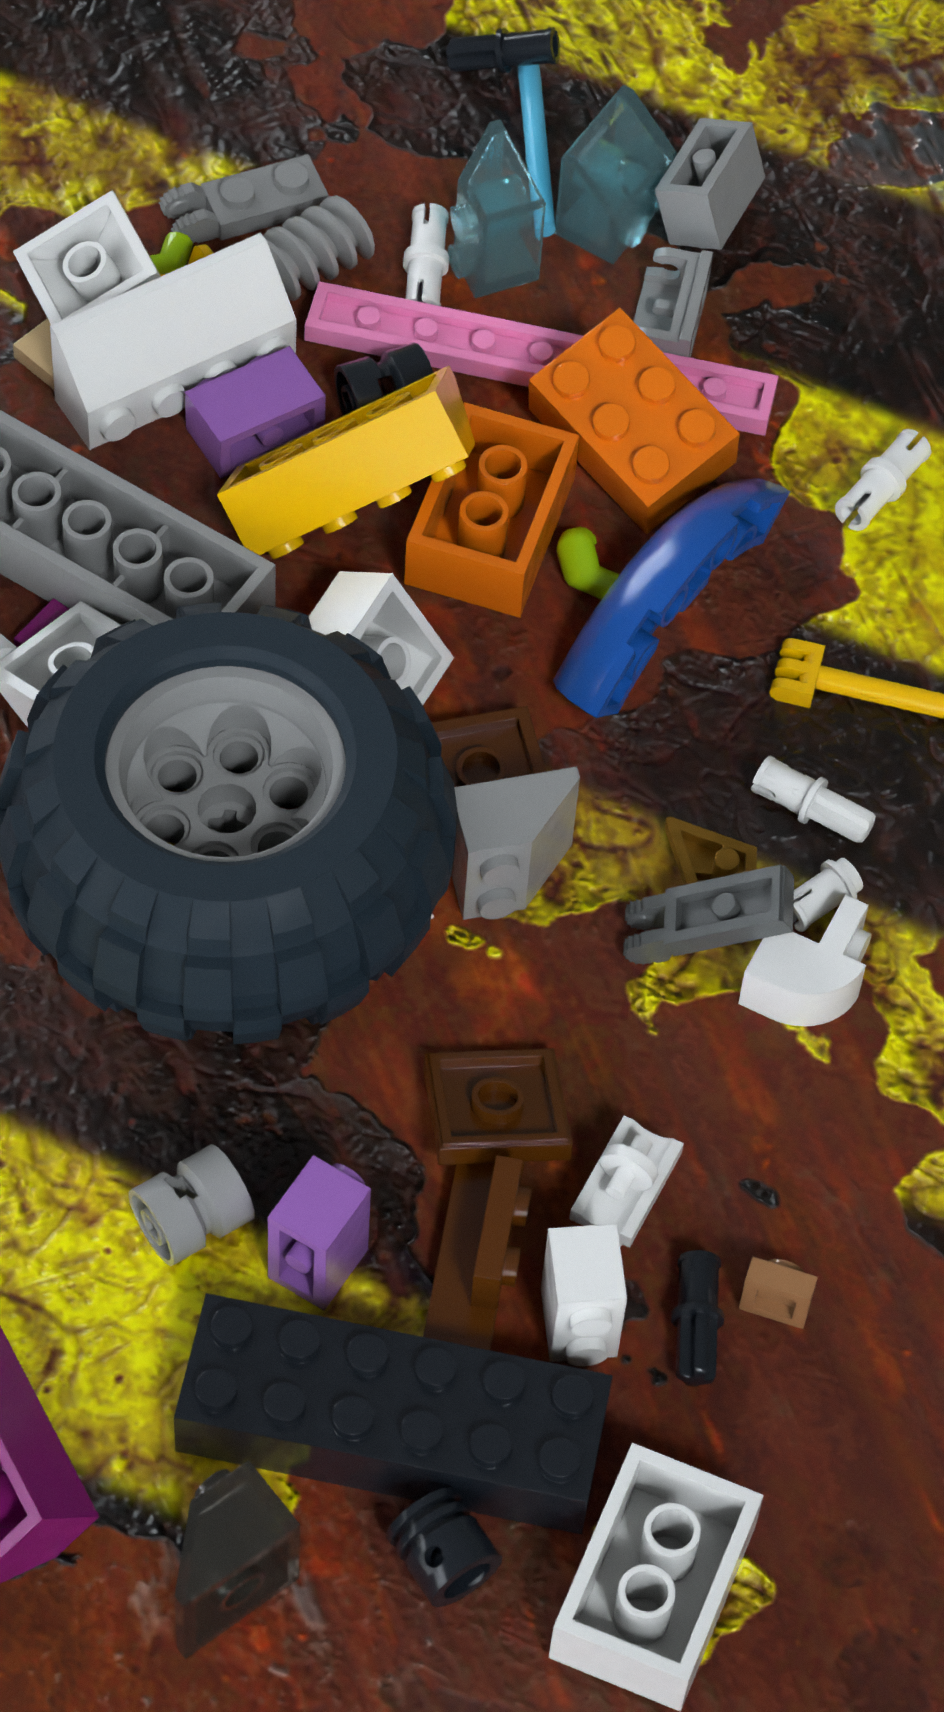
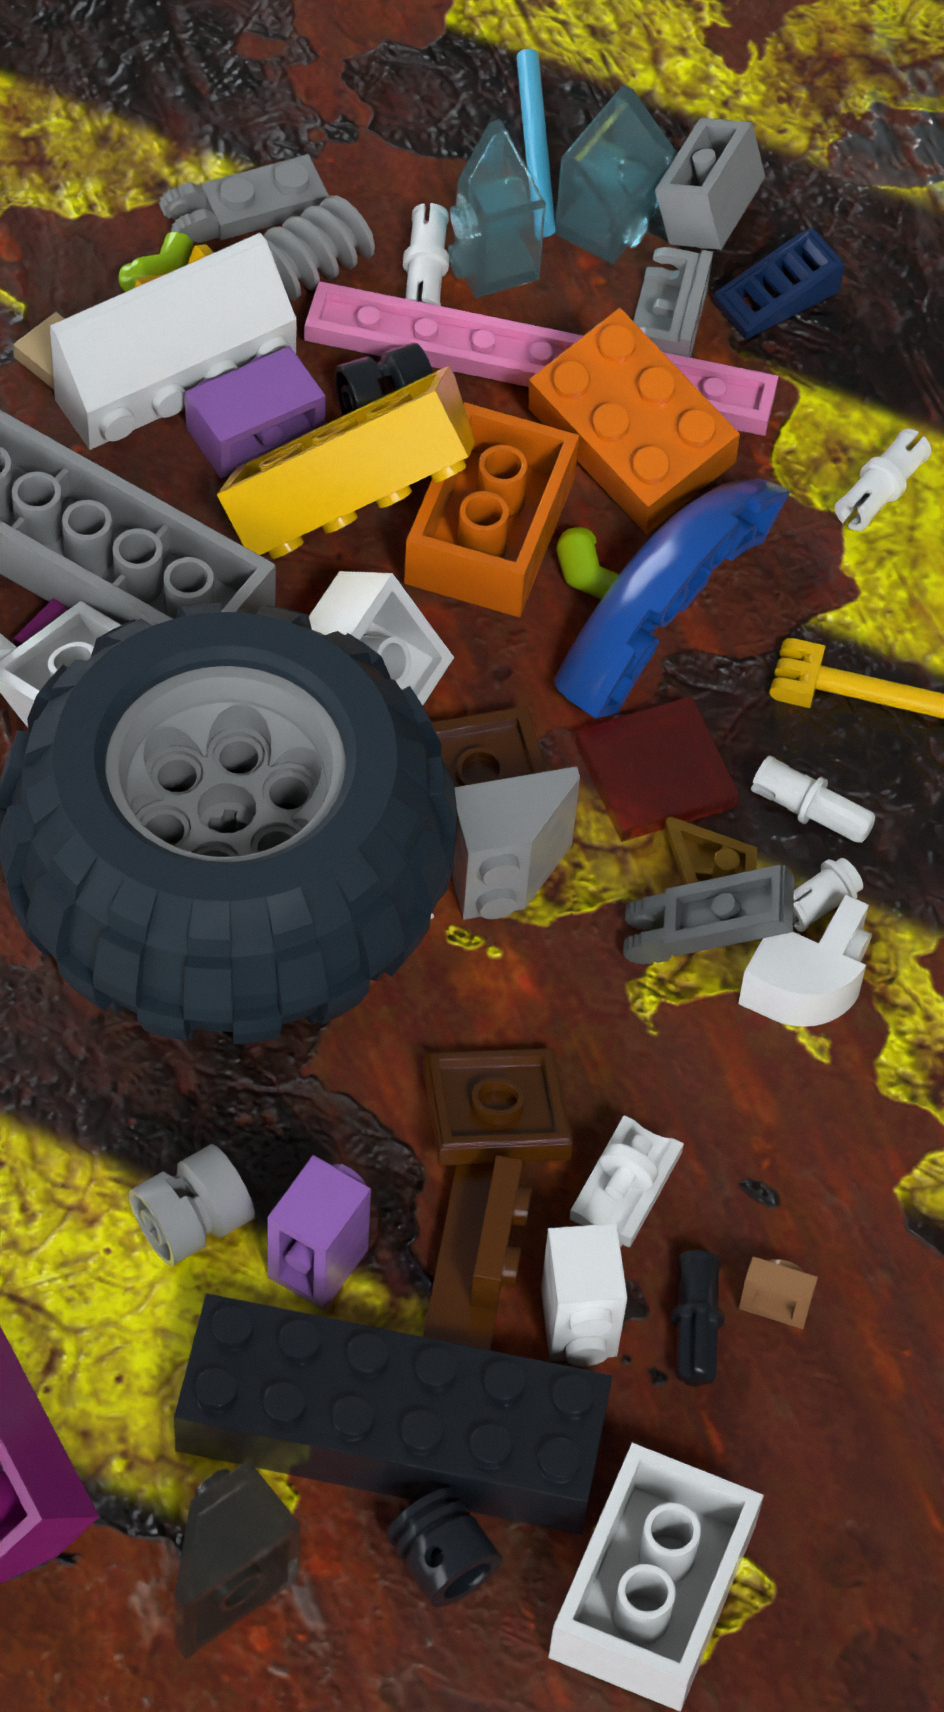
white slope [13,190,161,325] -> none
black axle [446,27,560,73] -> none
none -> clear red tile [575,696,739,842]
none -> dark blue slope [712,228,844,340]

